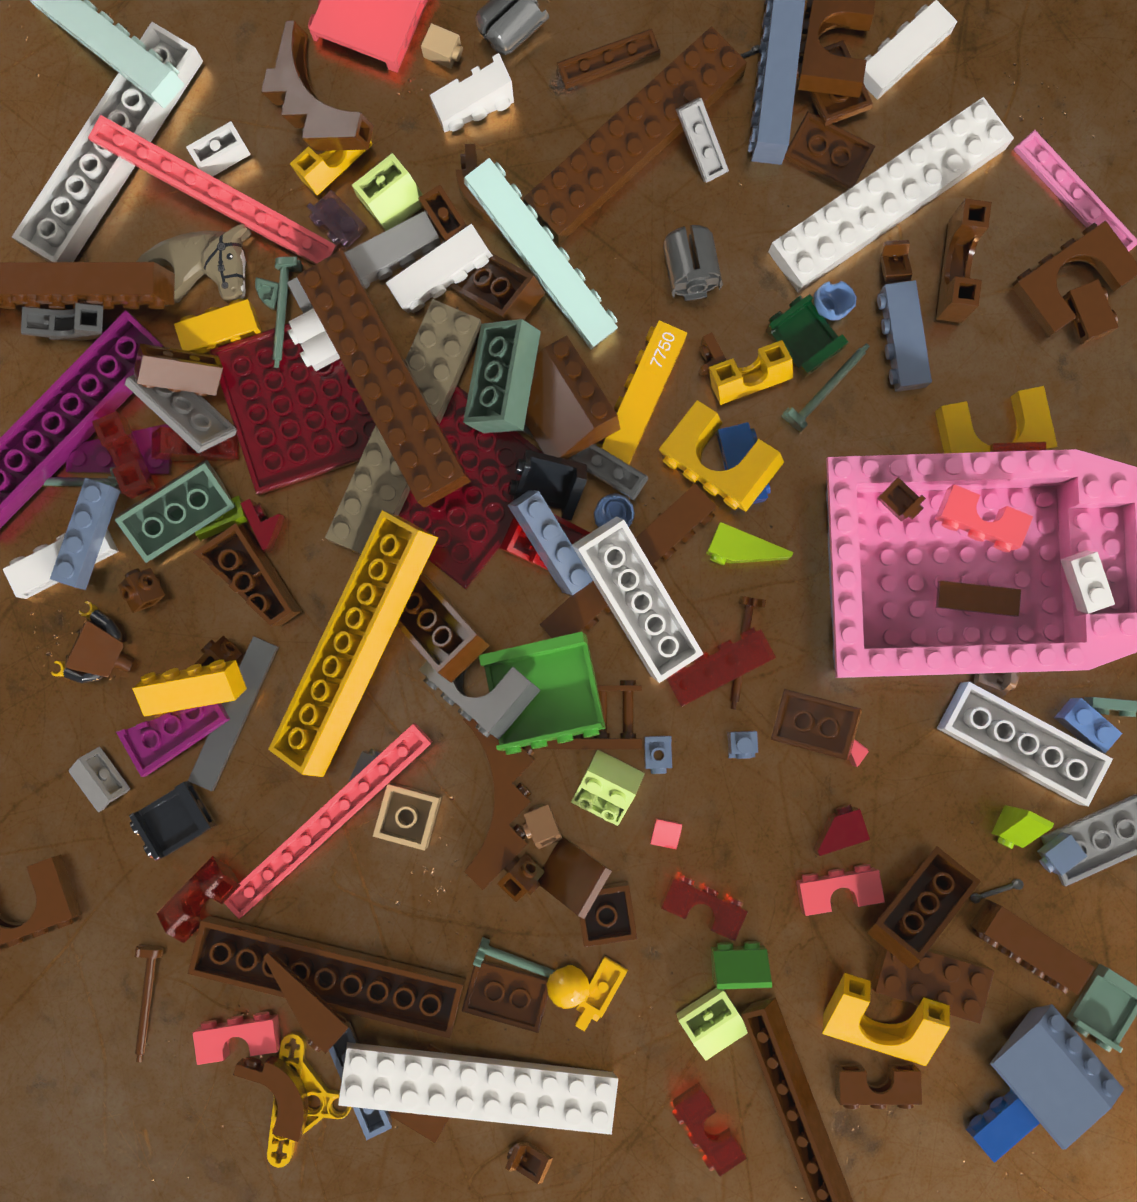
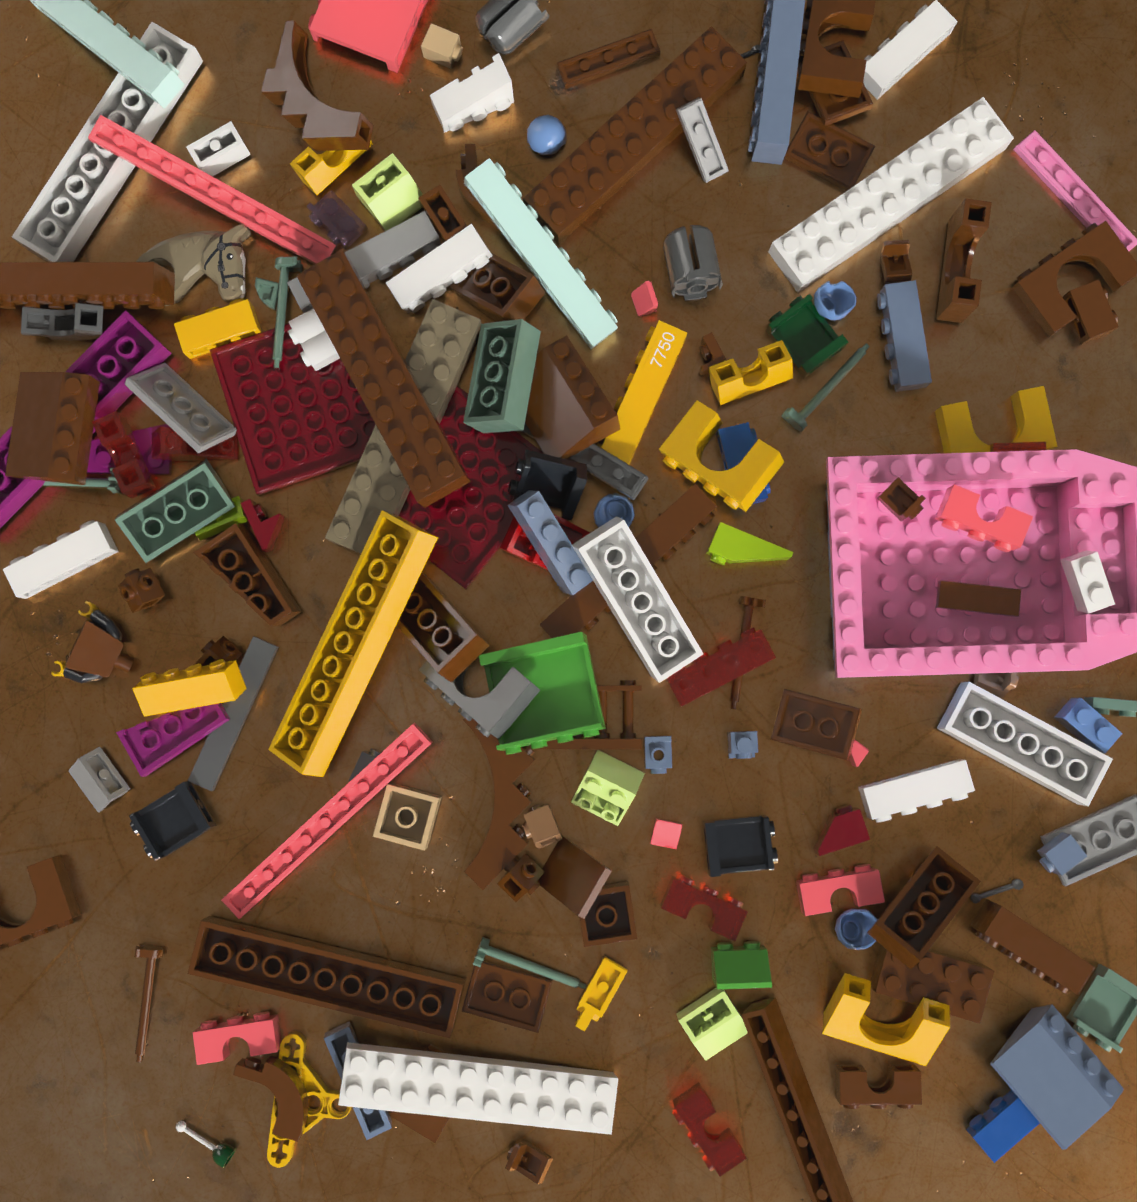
sand blue brick [50,478,120,590] -> none
brick [133,343,223,396] -> none
clear red arch [156,856,241,943] -> none
reddish brown slope [264,951,351,1054] -> none
yellow hair [546,965,590,1009] -> none
lime slope [991,805,1054,849] -> none
none -> reddish brown slope [5,372,100,485]
none -> hinge [176,1121,236,1168]
none -> medium blue hair [527,115,567,155]
none -> coral slope [631,281,658,317]
none -> black panel [703,815,778,877]
none -> medium blue hair [835,909,877,950]
none -> white brick [858,759,975,823]

